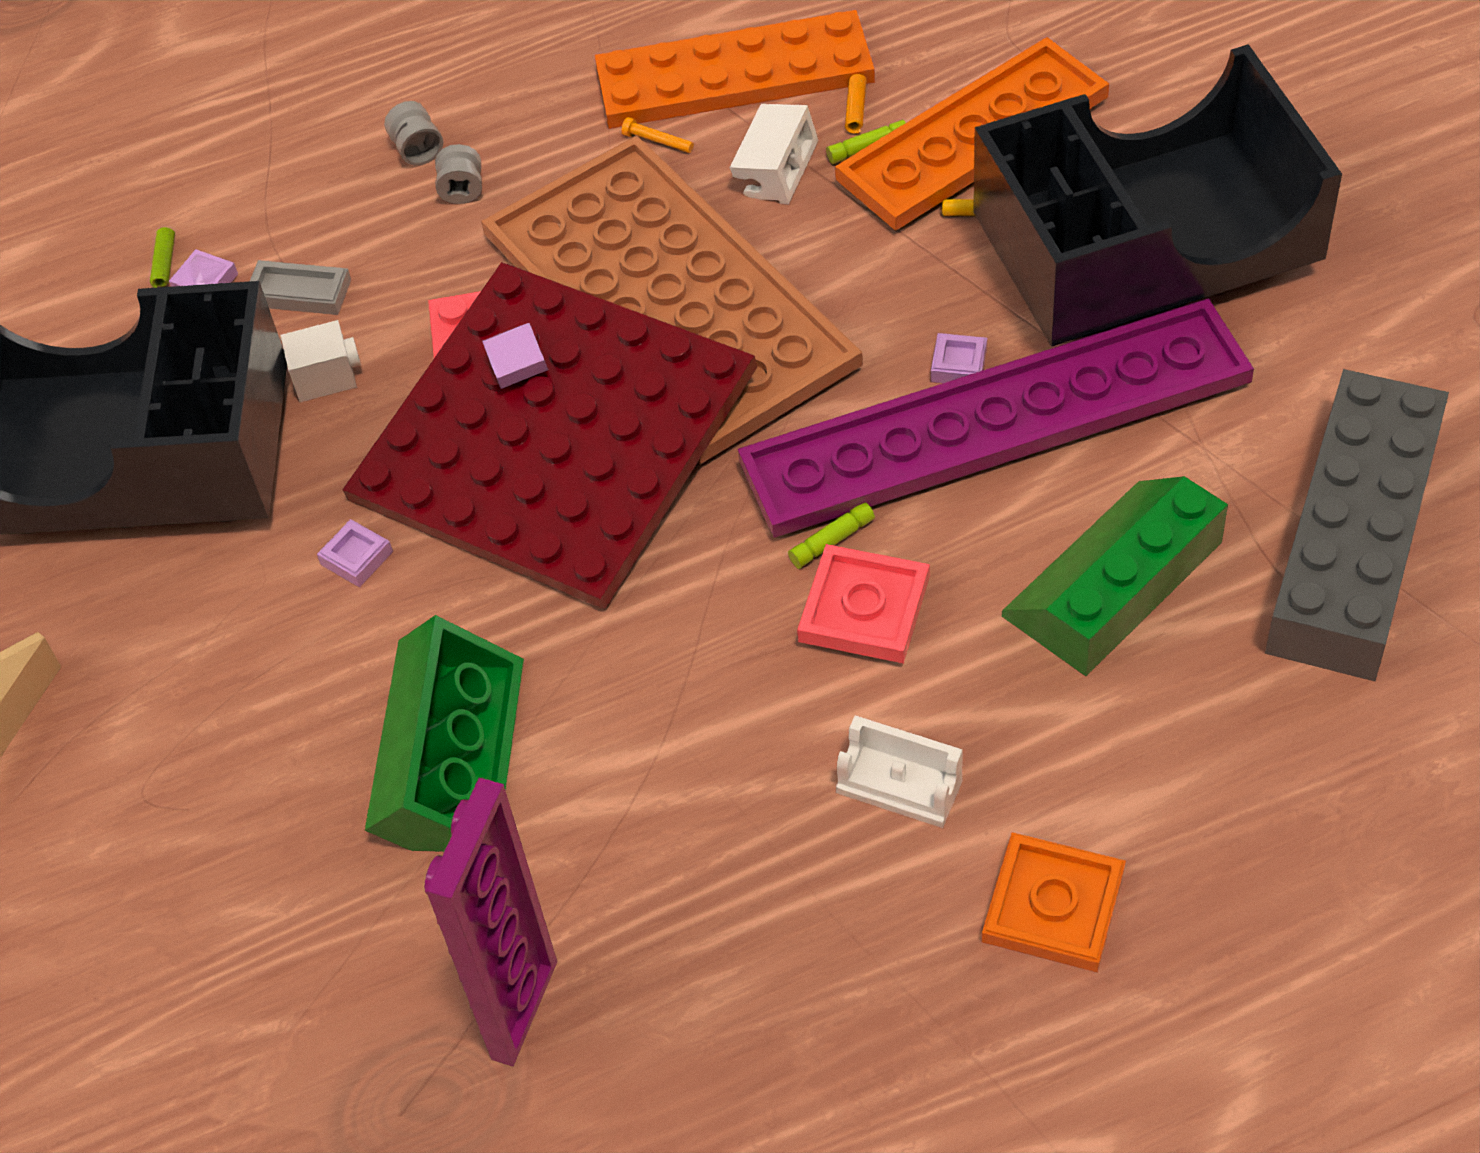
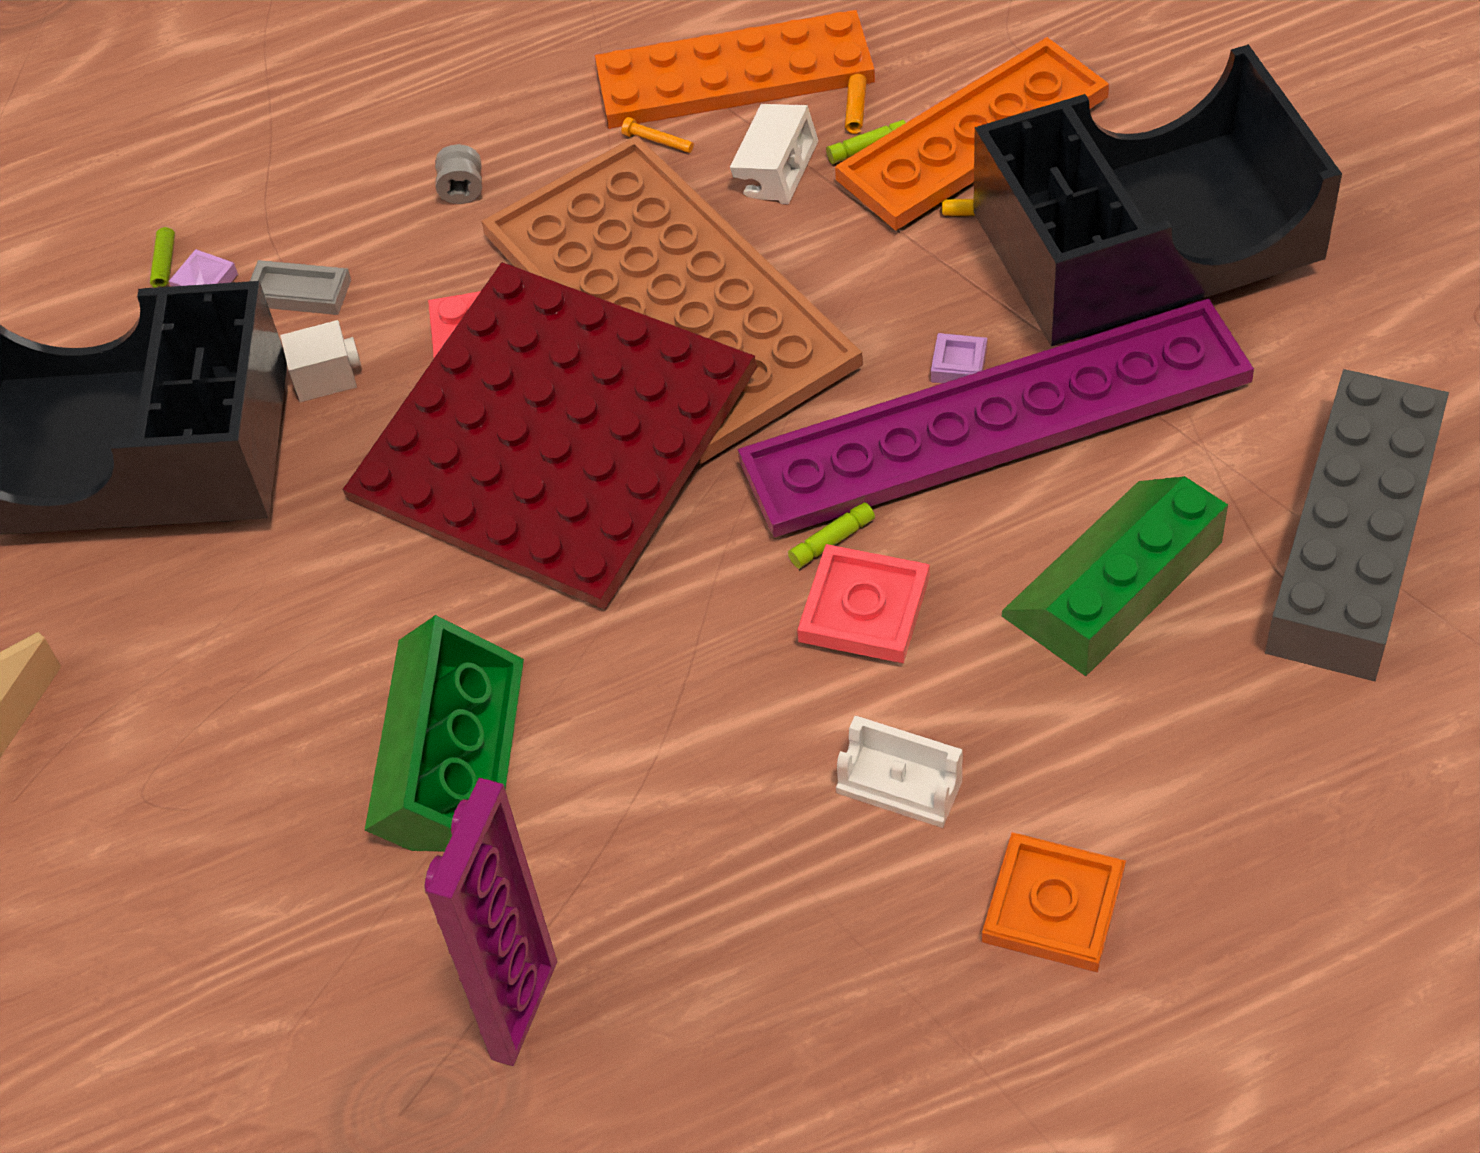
lavender tile [317,519,393,587] -> none
light grey wheel [384,101,444,166] -> none
lavender tile [482,323,548,389] -> none

